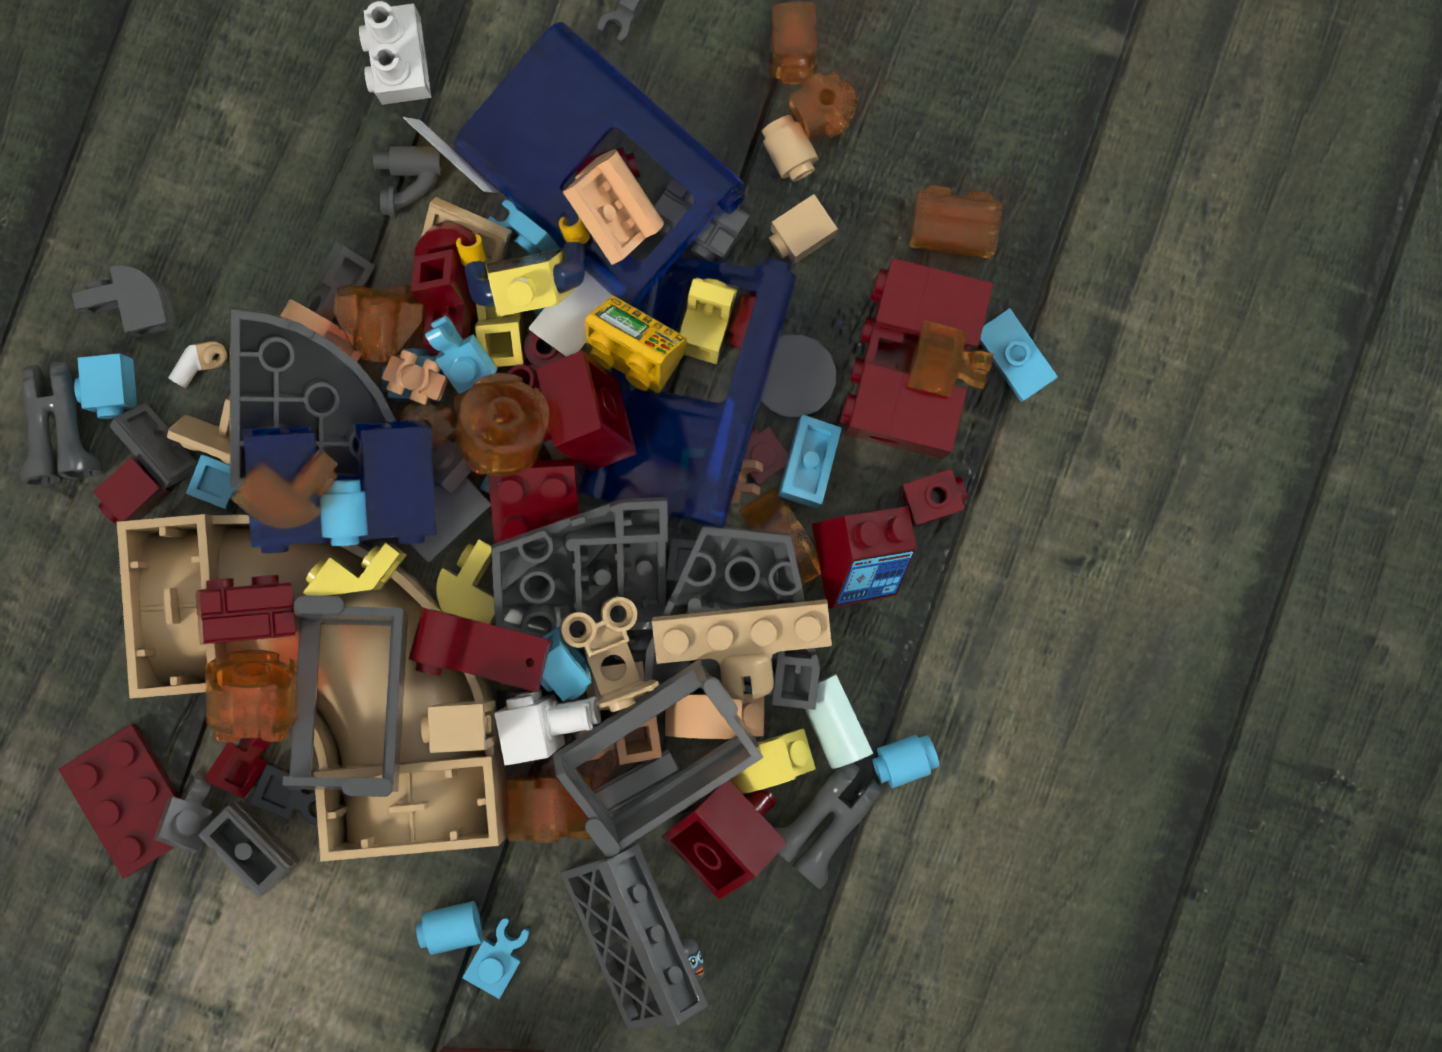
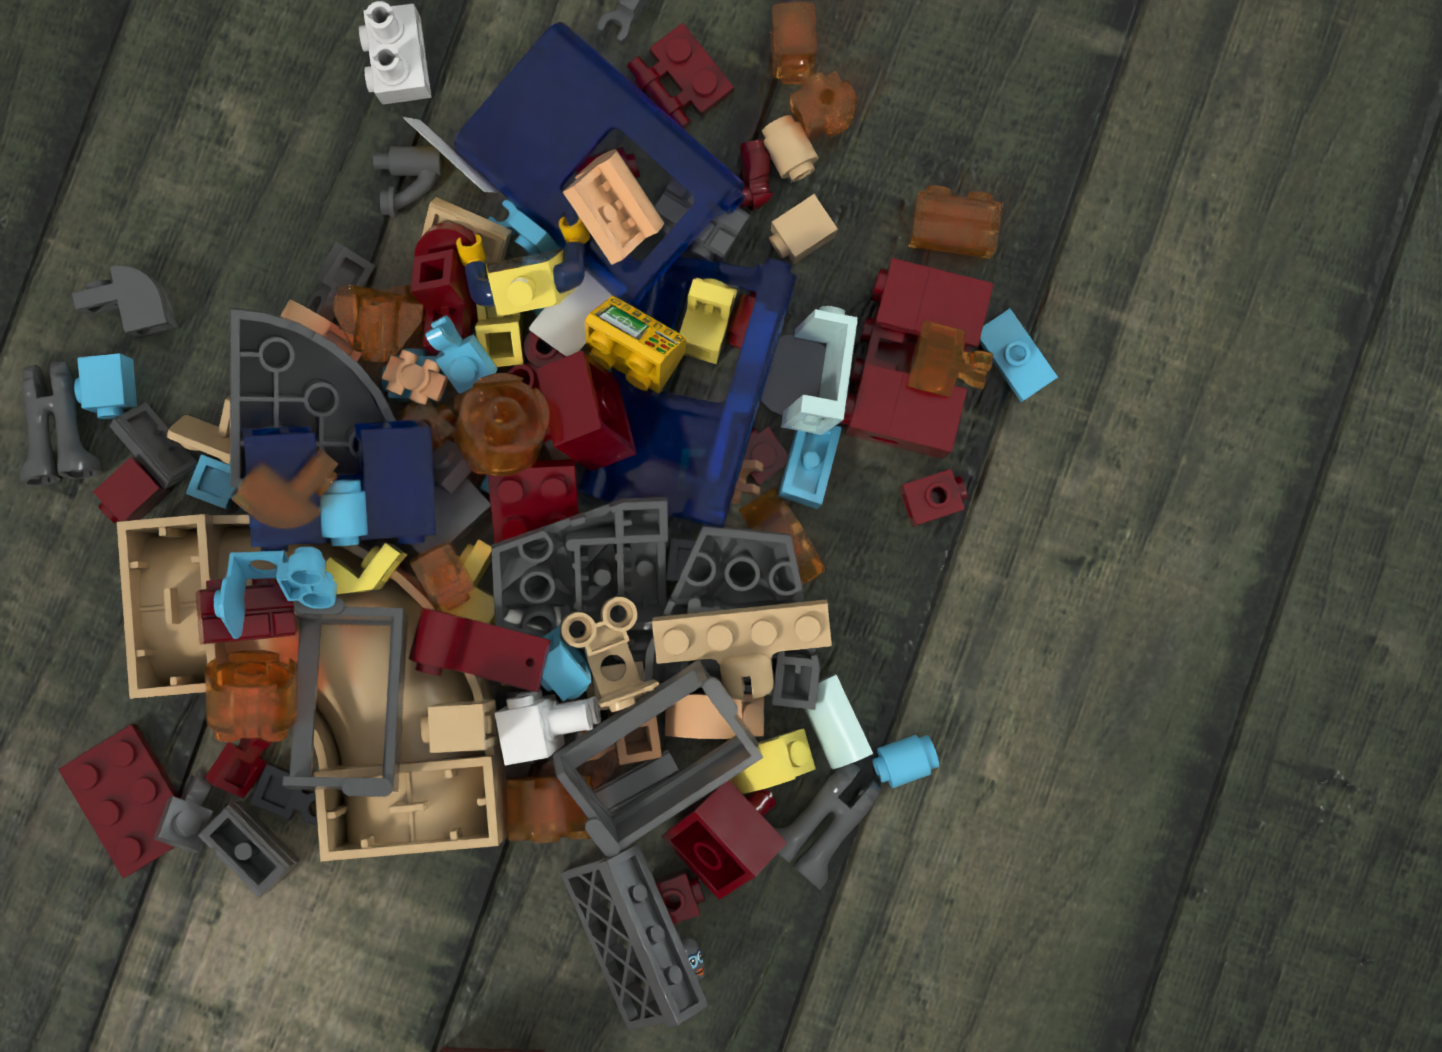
arm [168,341,227,389] -> none
medium azure brick [416,901,483,955] -> none
medium azure plate [463,915,530,999] -> none
dark red slope [812,506,917,608] -> none
none -> medium azure piece [214,547,337,639]
none -> clear orange brick [410,539,474,611]
none -> dark red plate [627,22,734,132]
none -> dark red brick [654,868,706,924]
none -> dark red arm [733,140,774,211]
none -> light aqua panel [781,306,858,435]

